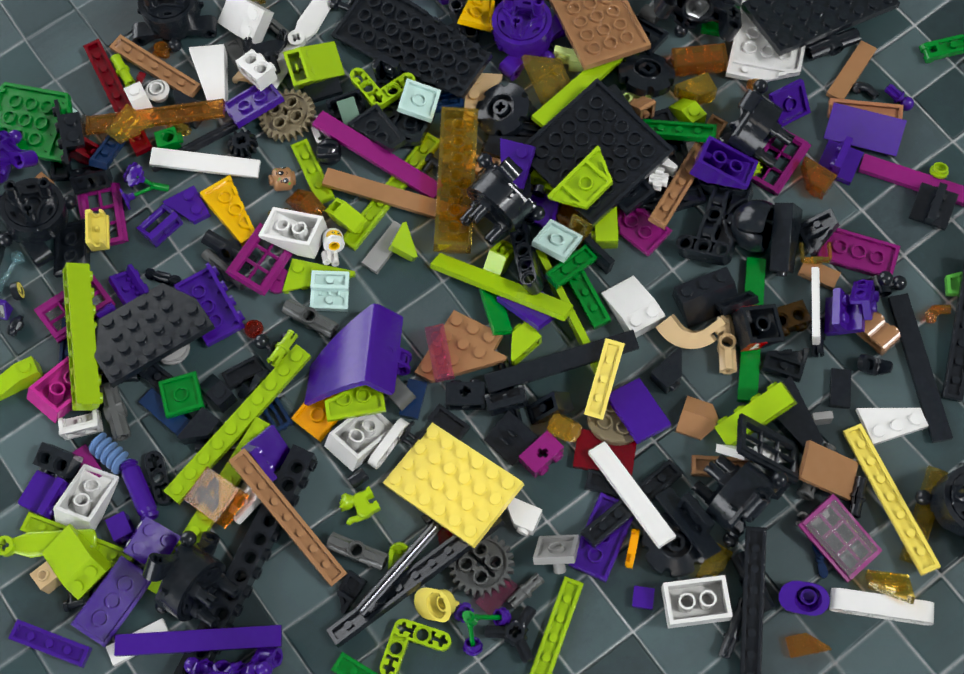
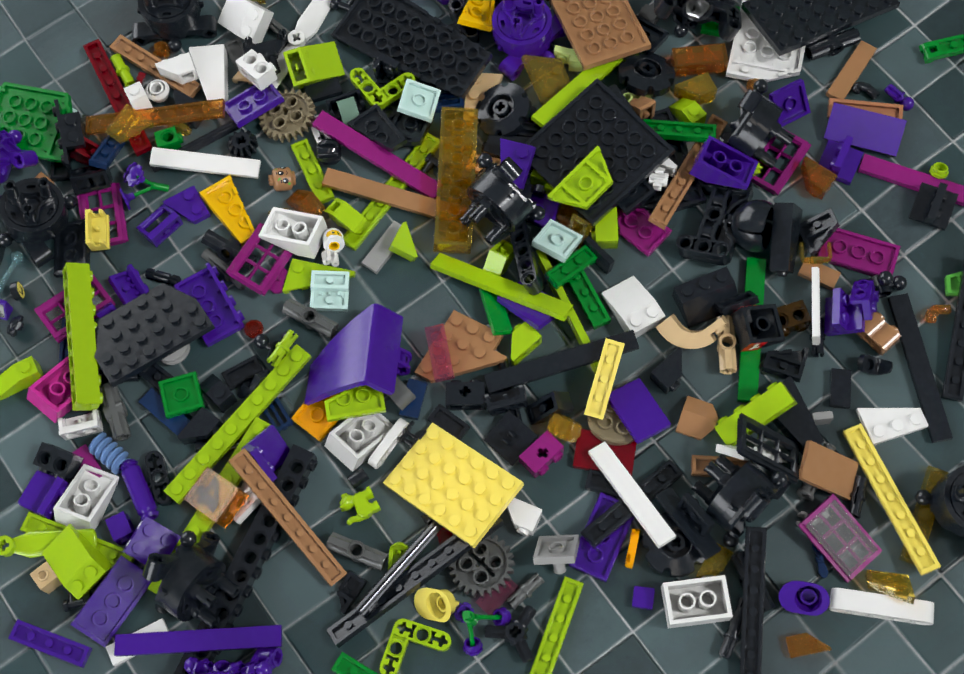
none -> white slope [155,52,199,84]

